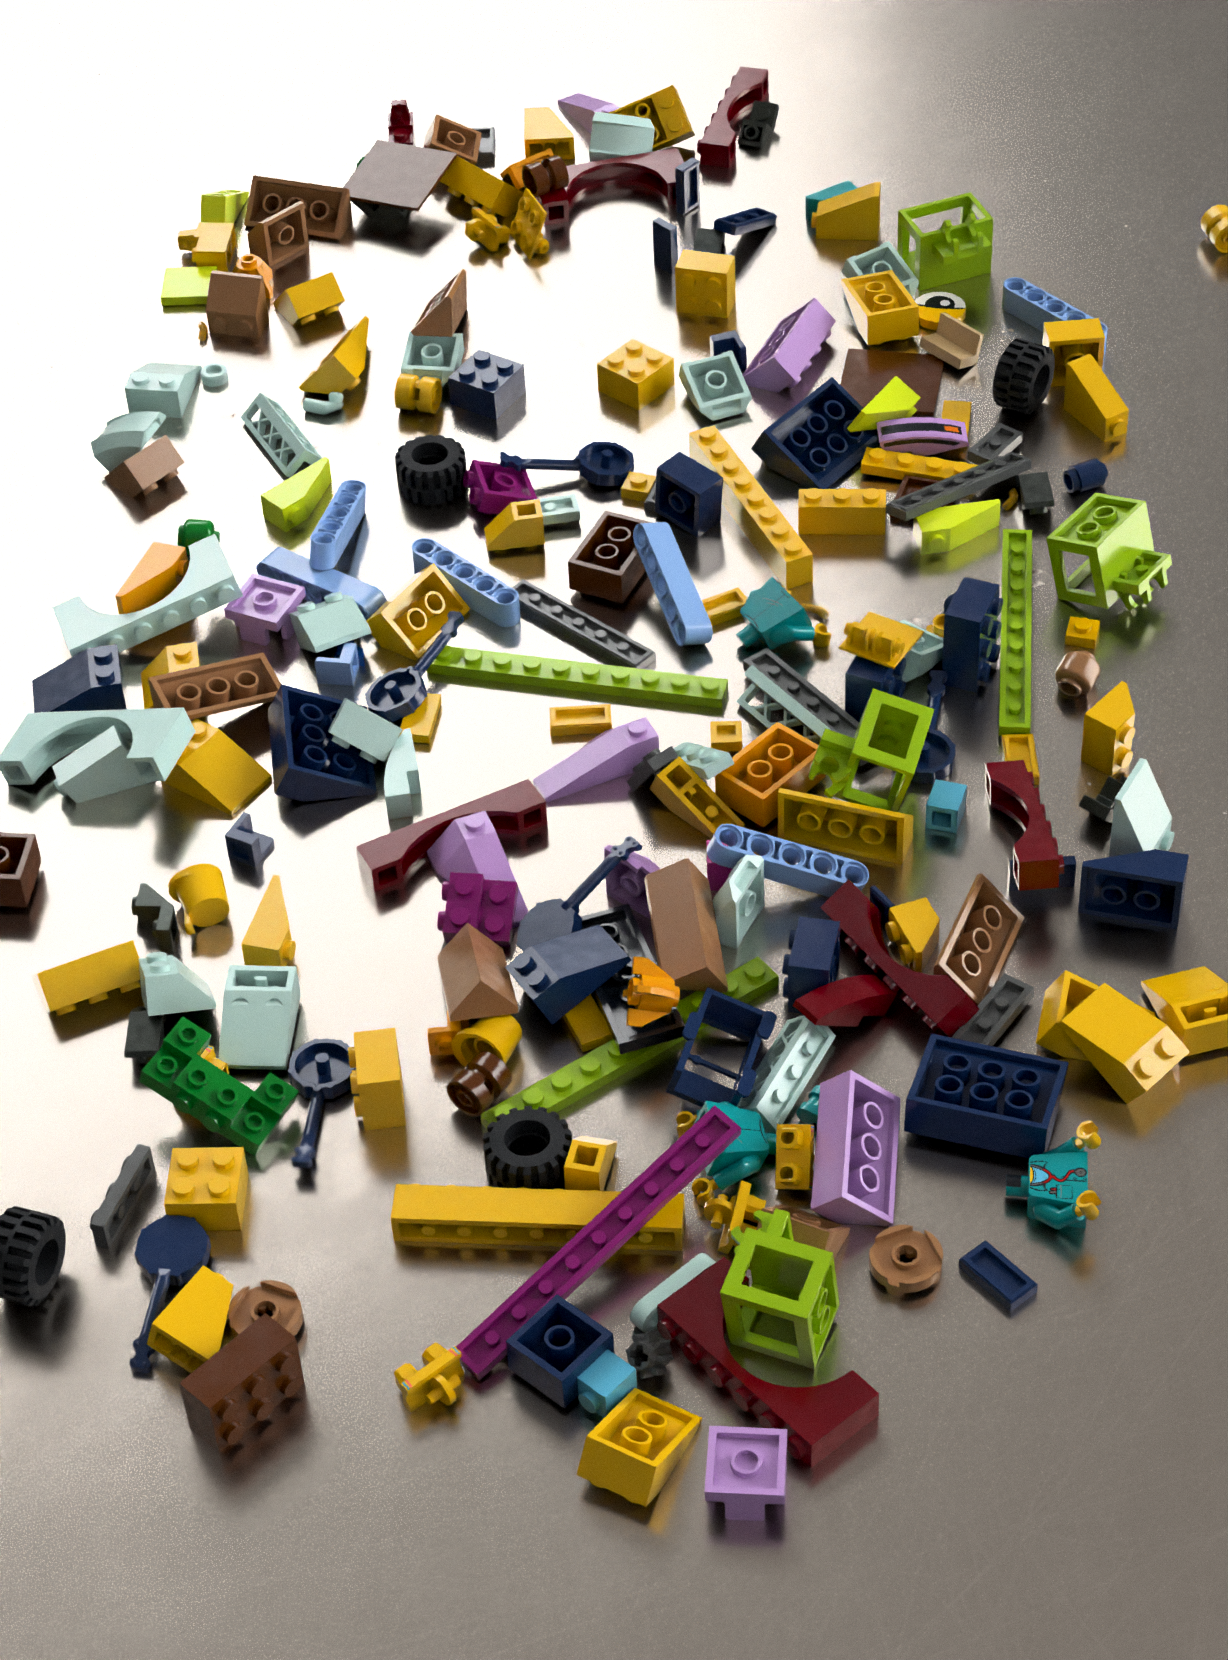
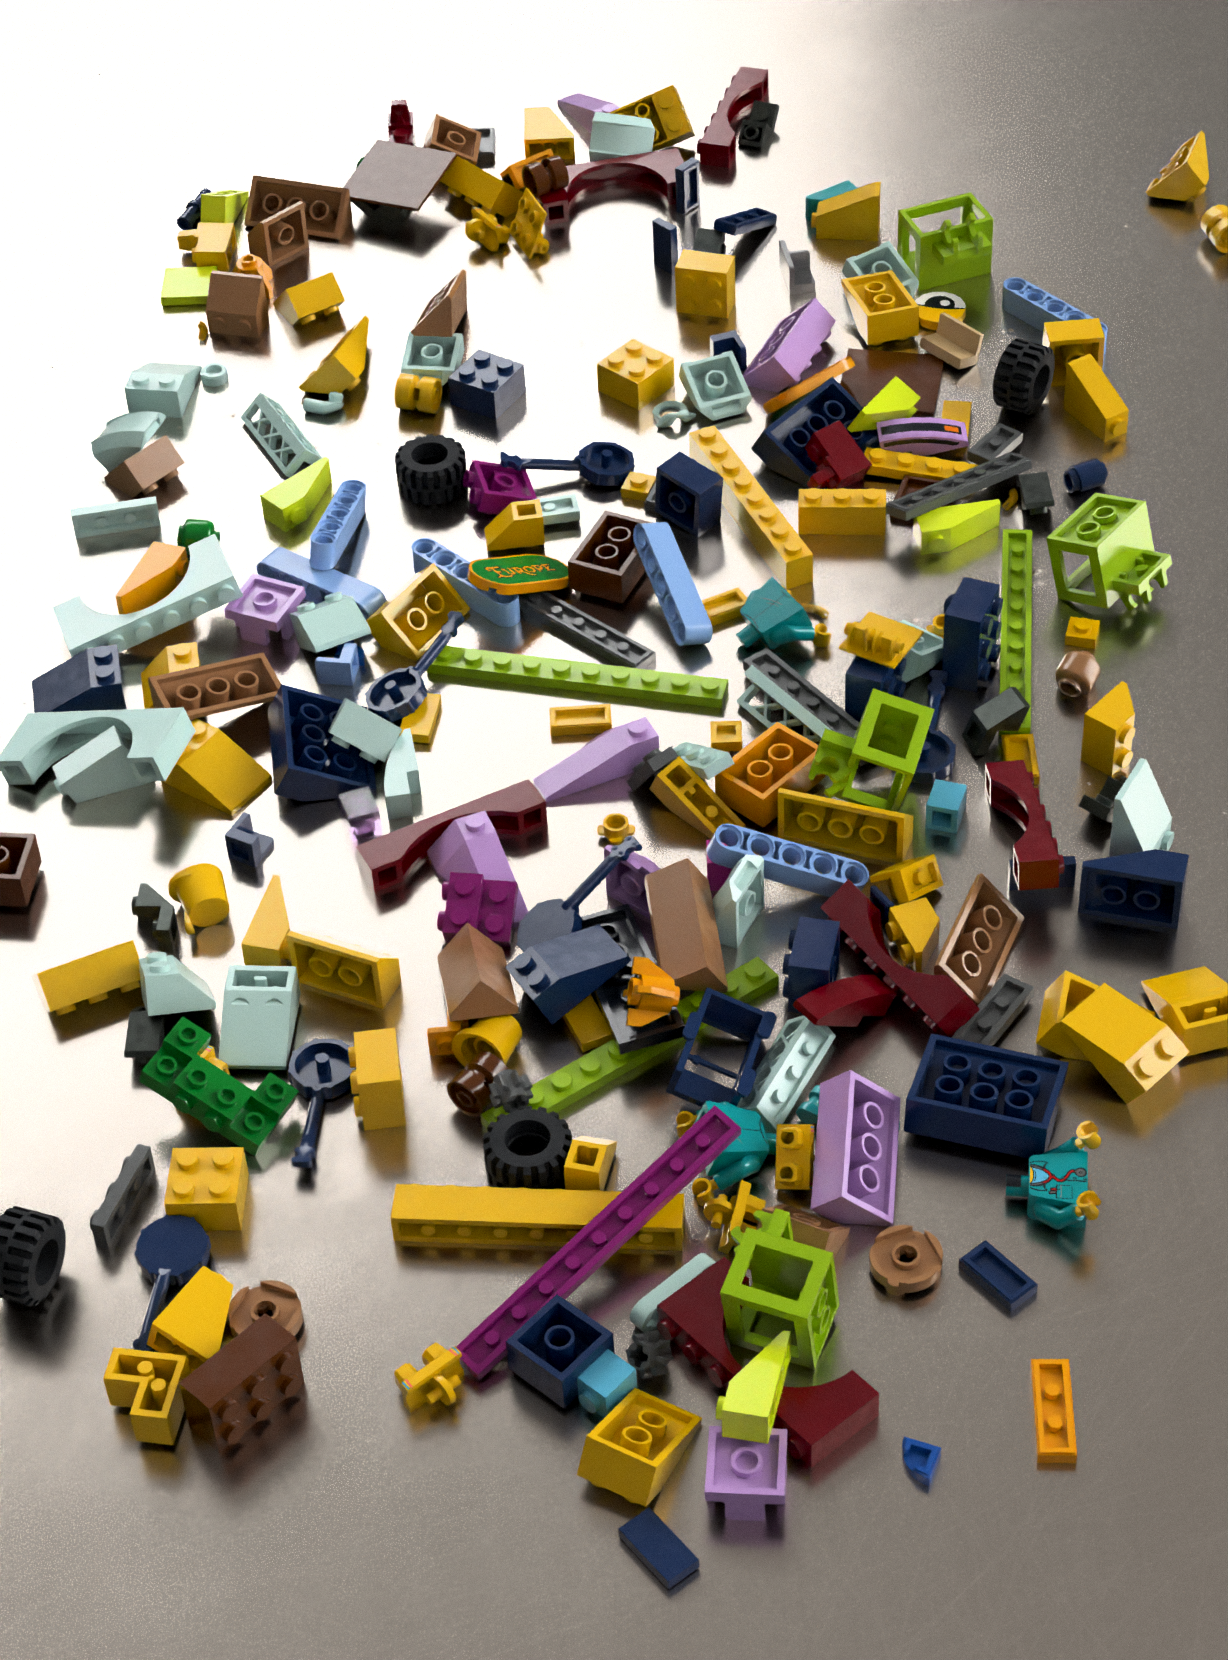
none -> light aqua plate [70,496,161,538]
none -> yellow brick [103,1347,191,1445]
none -> dark blue pin [177,188,212,230]
none -> yellow slope [287,931,402,1009]
none -> clear purple brick [338,786,382,842]
none -> tile [467,554,569,595]
none -> dark grey gear [488,1069,533,1113]
none -> yellow plate [597,813,635,845]
none -> dark blue tile [618,1507,699,1589]
none -> light aqua piece [652,401,696,428]
none -> neon yellow slope [716,1330,791,1444]
none -> light orange tile [762,356,855,415]
none -> flat silver panel [779,239,815,295]
none -> dark red hinge [804,420,872,489]
none -> yellow panel [869,854,944,904]
none -> blue tile [902,1436,941,1486]
none -> pearl dark grey slope [961,687,1030,755]
none -> light orange tile [1030,1359,1077,1463]
none -> yellow wedge [1146,130,1209,201]

